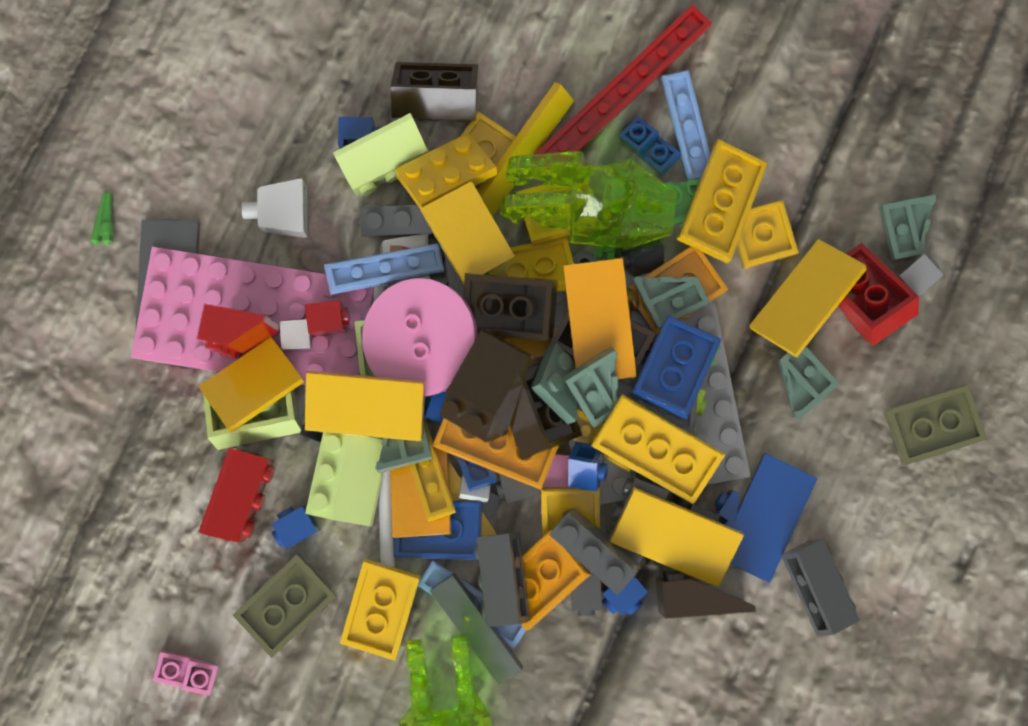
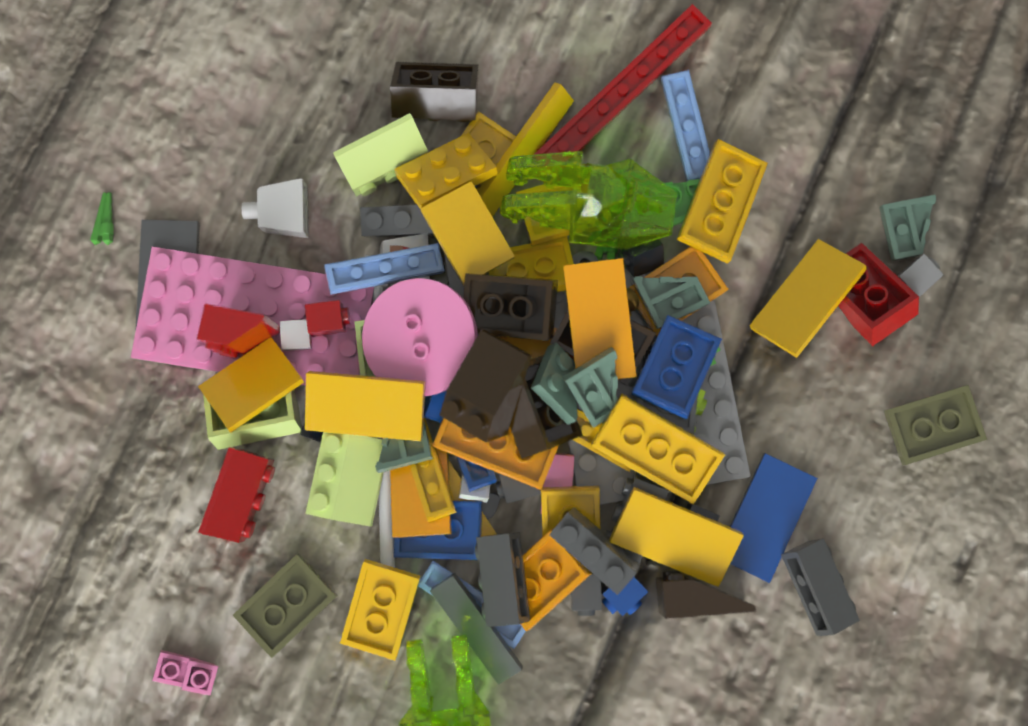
blue brick [272,506,321,549] -> none
blue brick [338,117,380,149] -> none
blue brick [568,441,608,492] -> none
blue slope [619,116,681,177] -> none
blue slope [714,489,739,528] -> none
yellow tile [736,199,799,269] -> none
sand green wing [778,347,840,420] -> none

